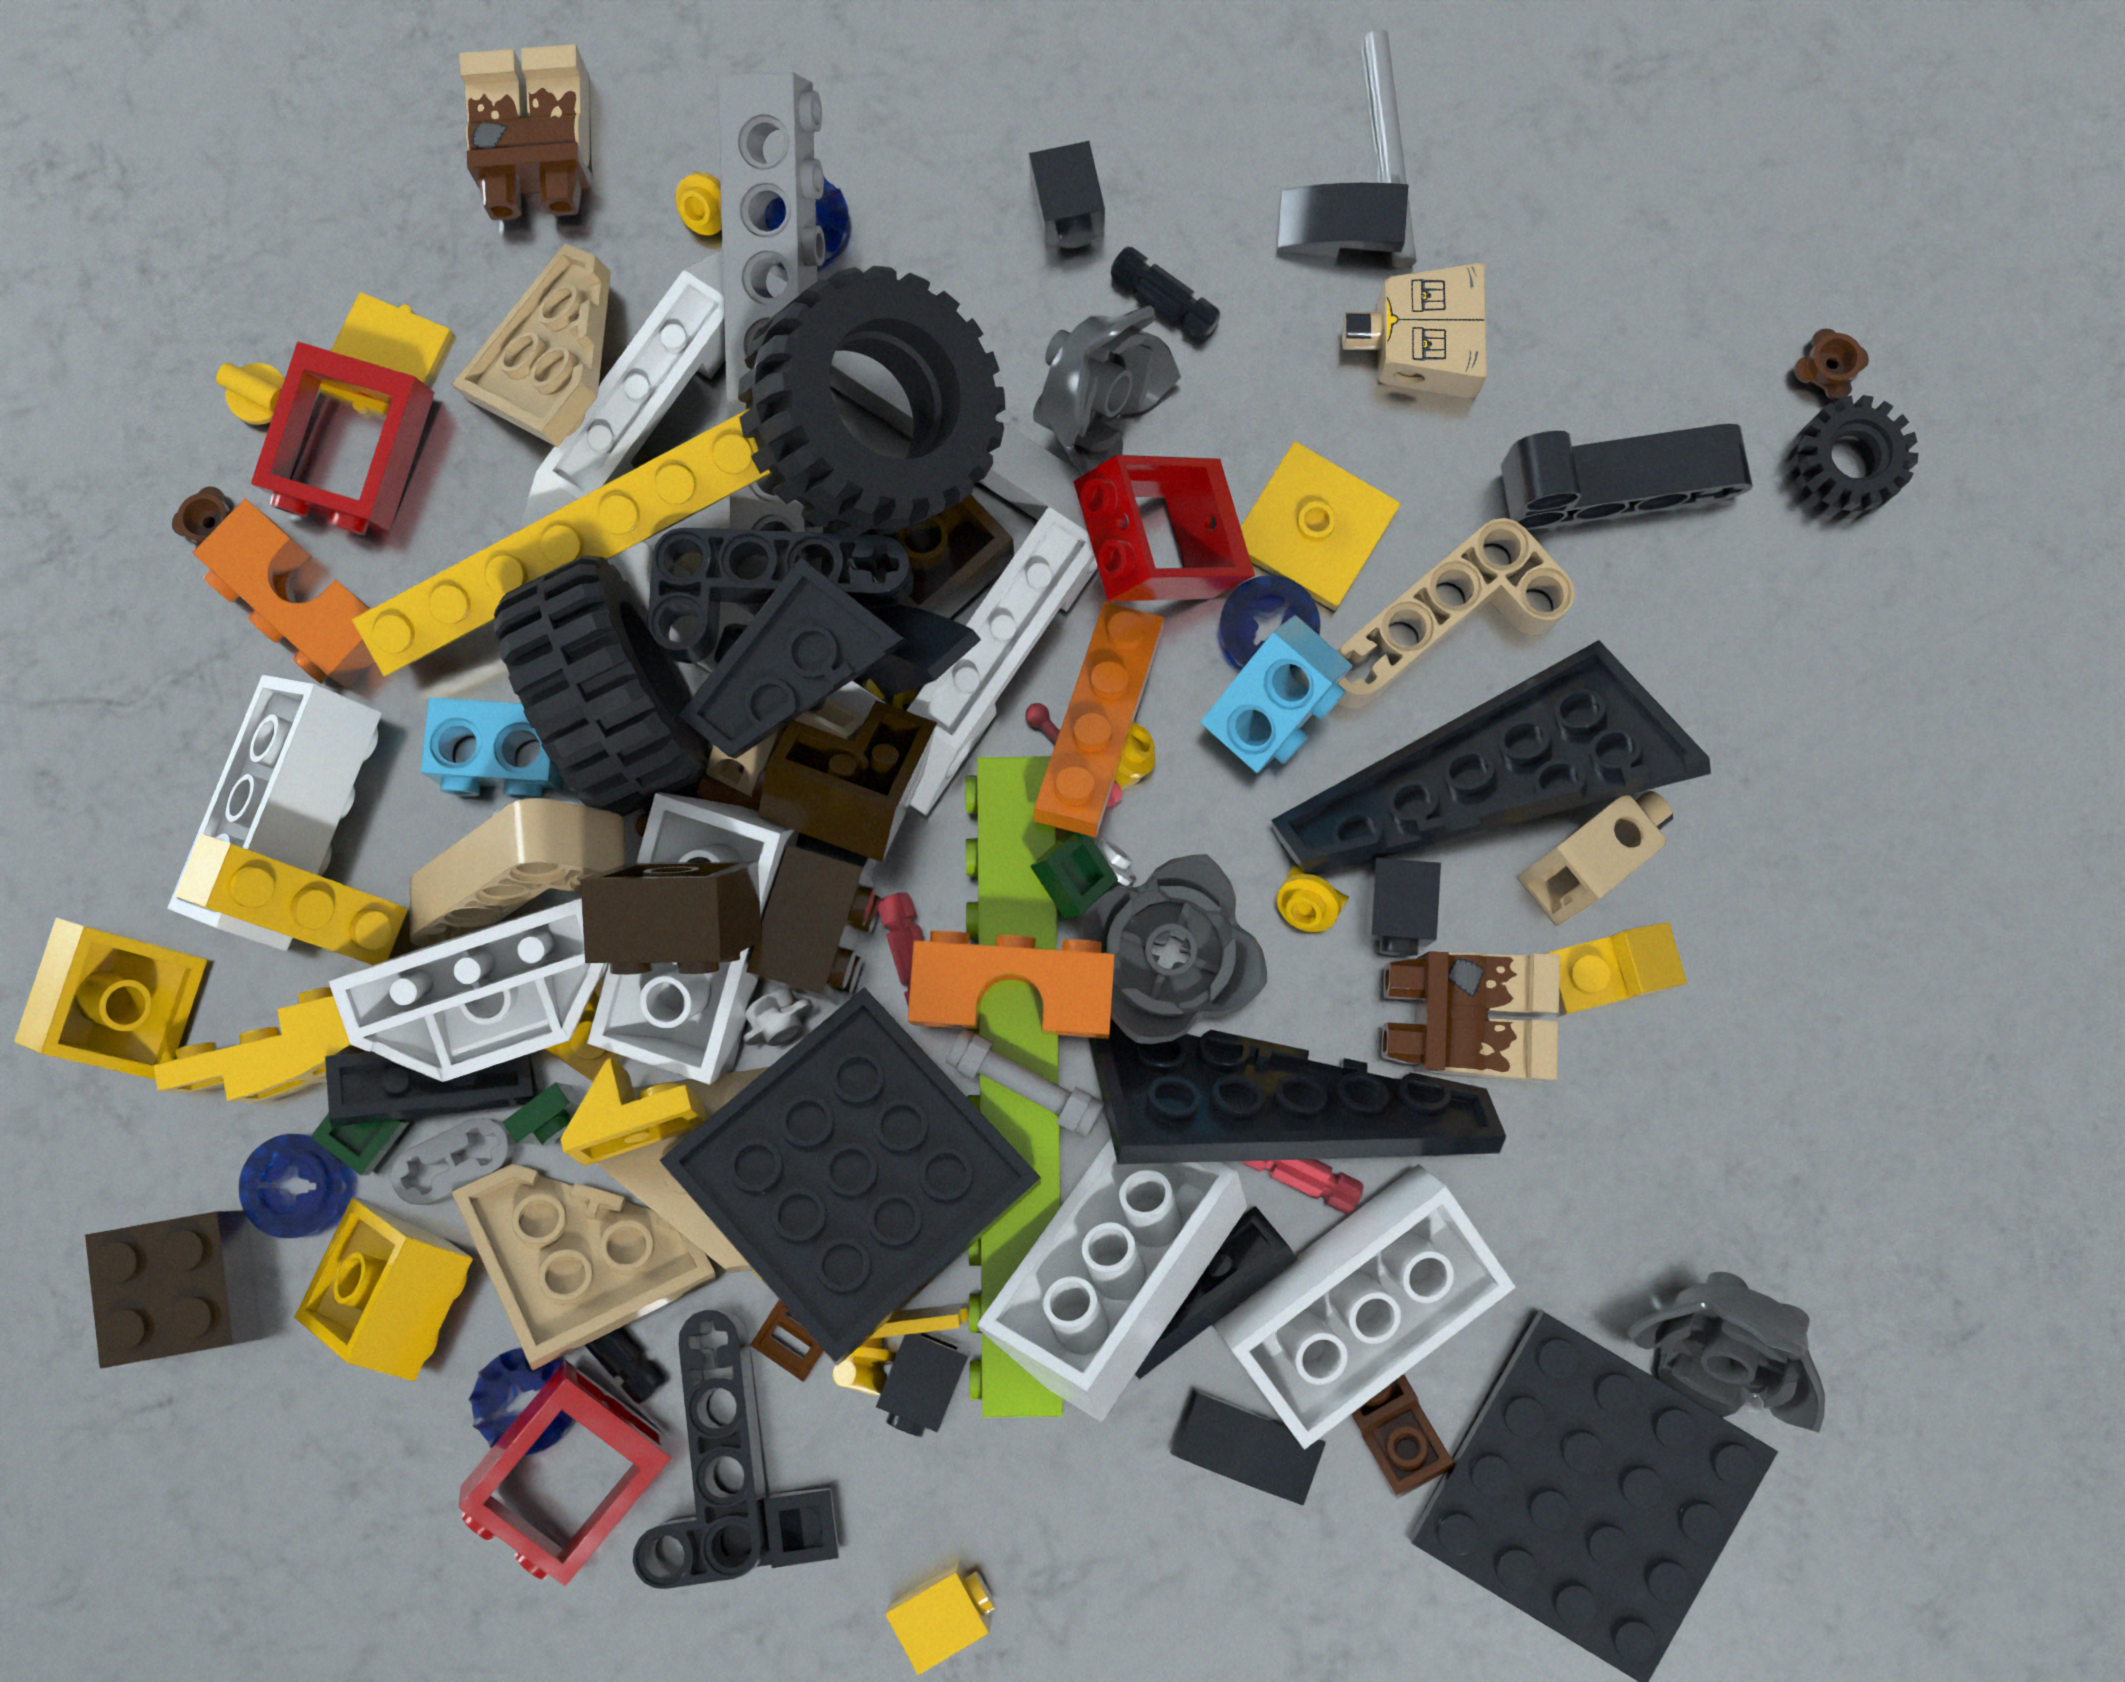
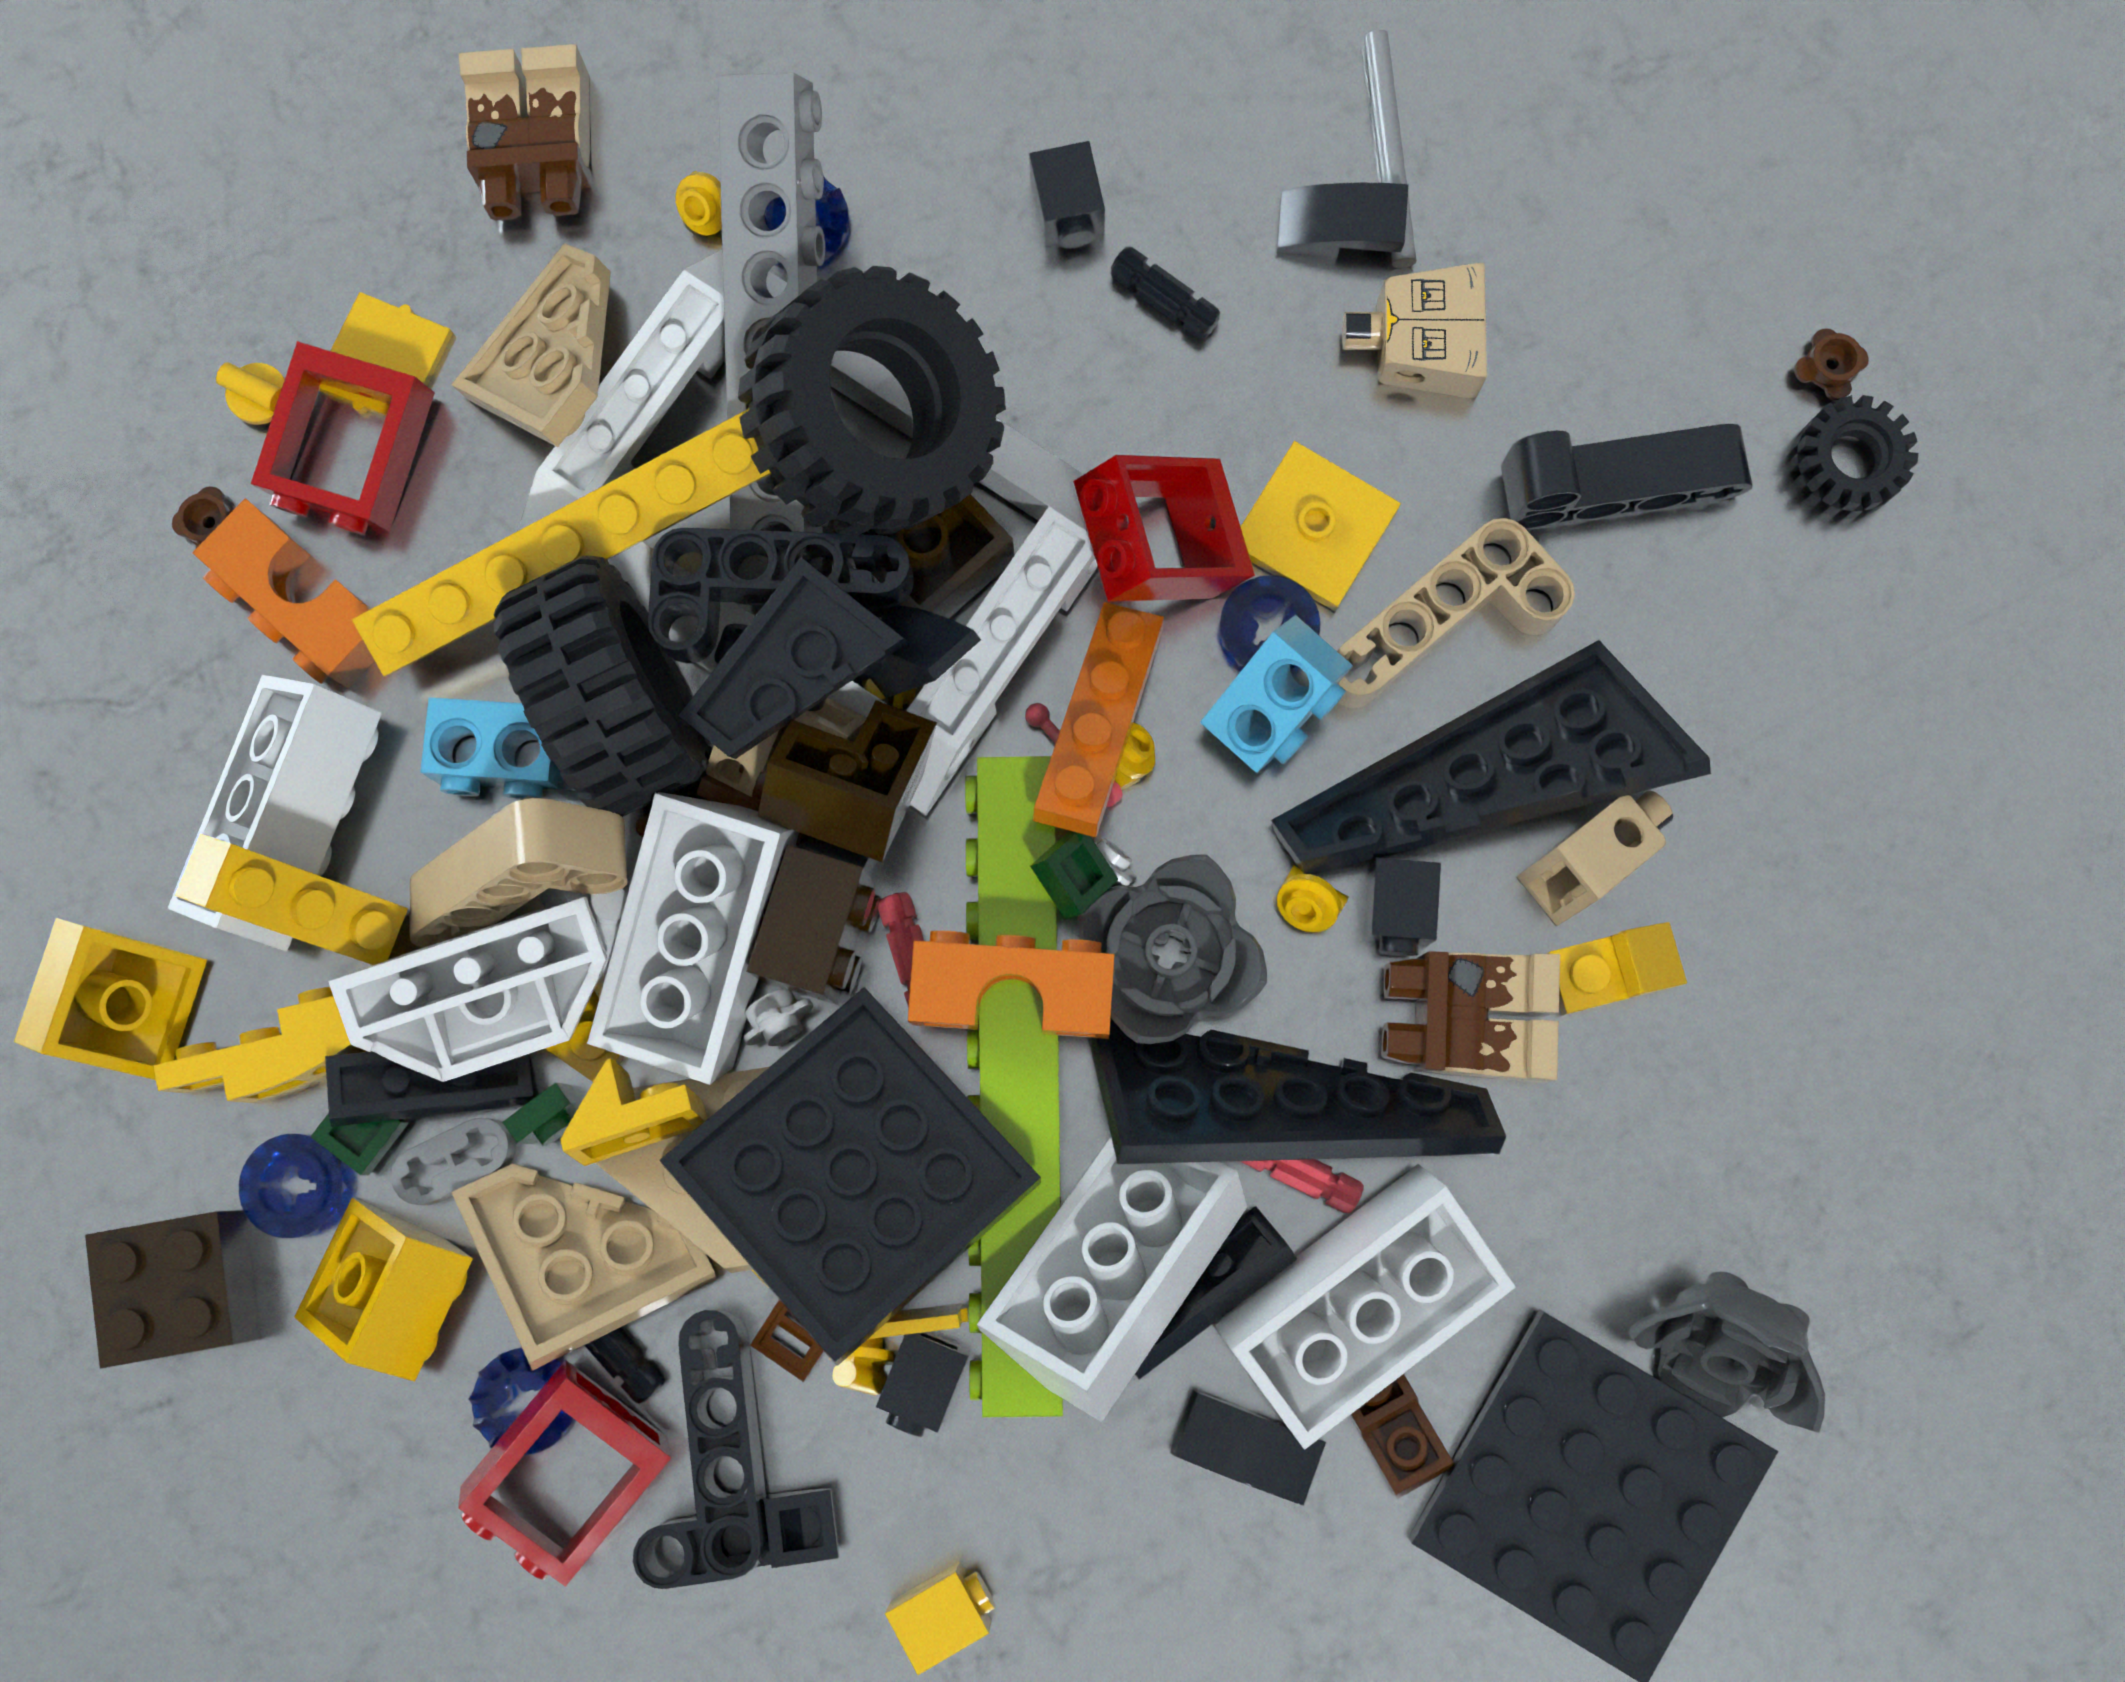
dark brown brick [580,861,762,975] -> none
light grey bar [945,1028,1105,1137] -> none
dark grey brick [1033,305,1181,475] -> none

